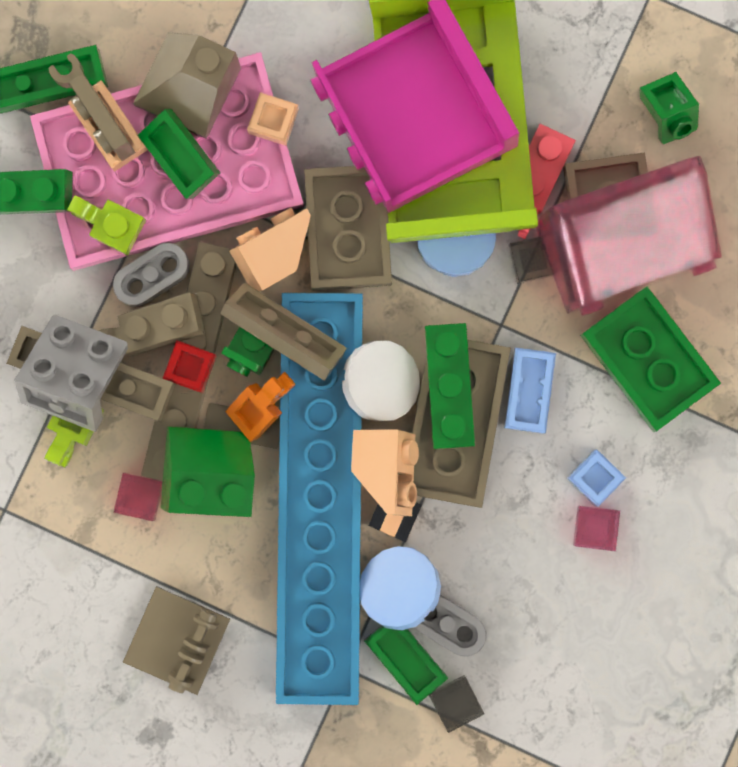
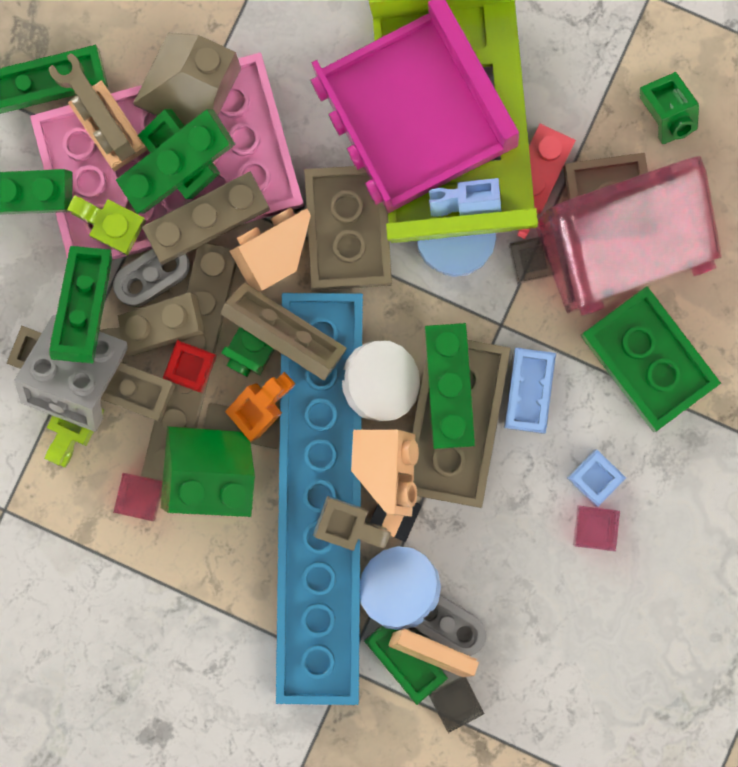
dark tan hinge [123,586,230,695] -> none
light nougat tile [247,92,299,146] -> none
none -> green plate [49,246,112,364]
none -> green plate [116,109,236,214]
none -> dark tan plate [142,171,270,265]
none -> dark tan plate [313,496,391,551]
none -> light nougat tile [388,629,479,677]
none -> light blue plate [429,178,501,217]

